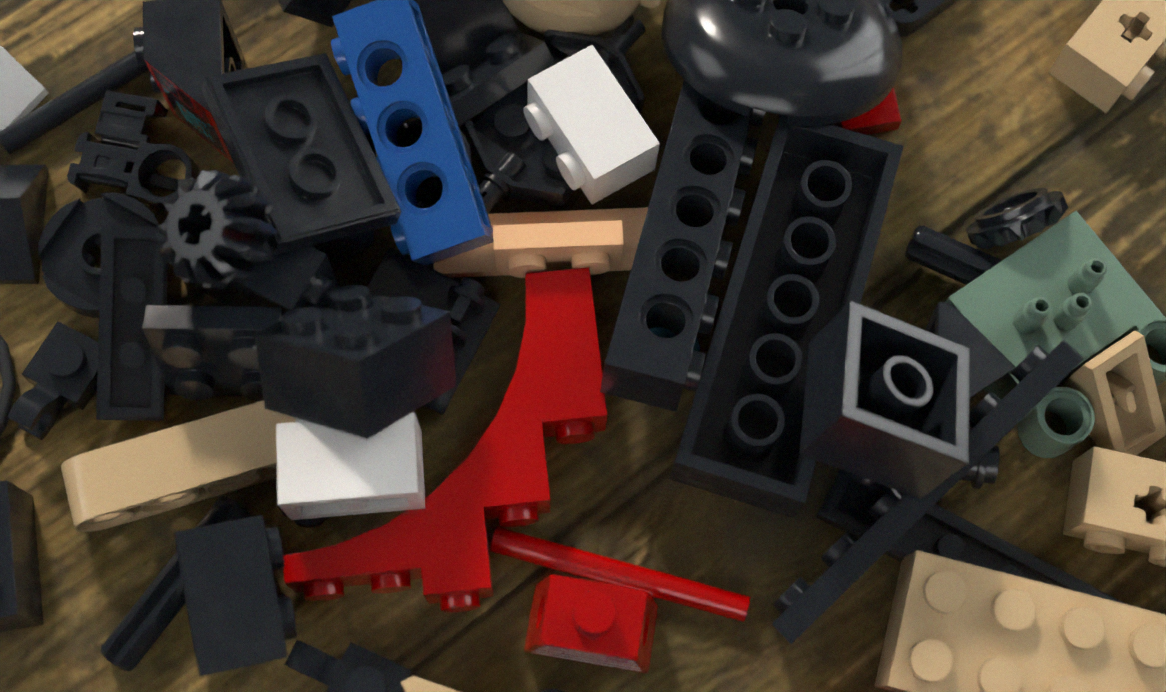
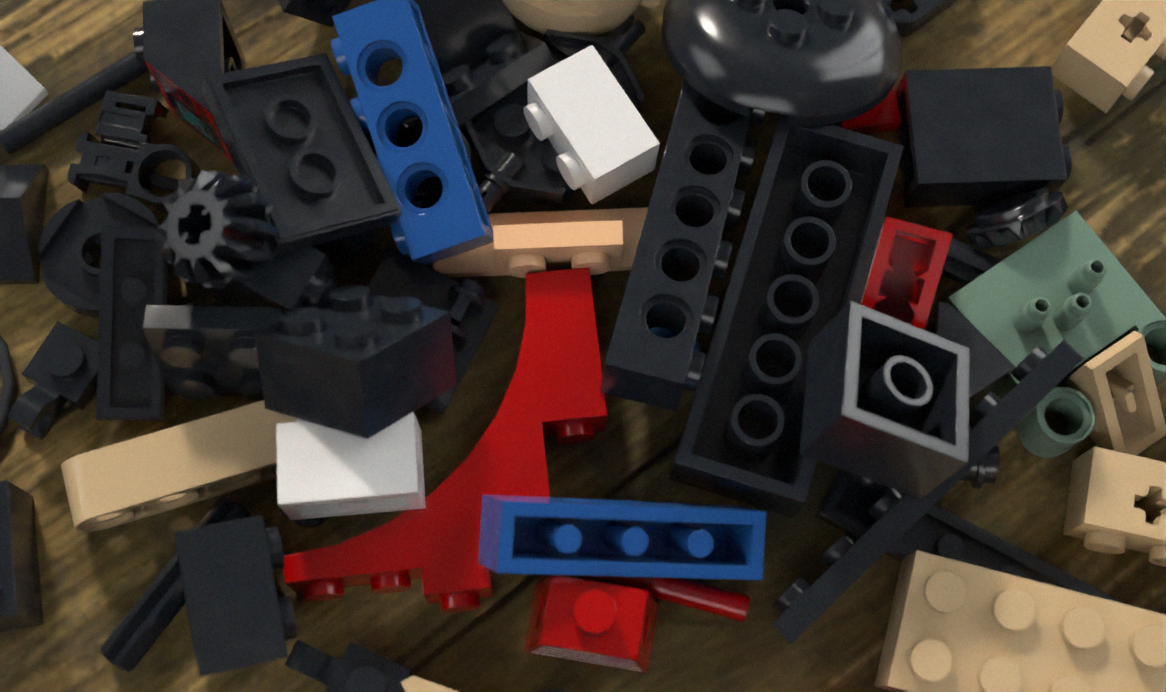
none -> blue brick [478,495,766,580]
none -> red torso [860,216,953,330]
none -> black brick [895,66,1072,208]

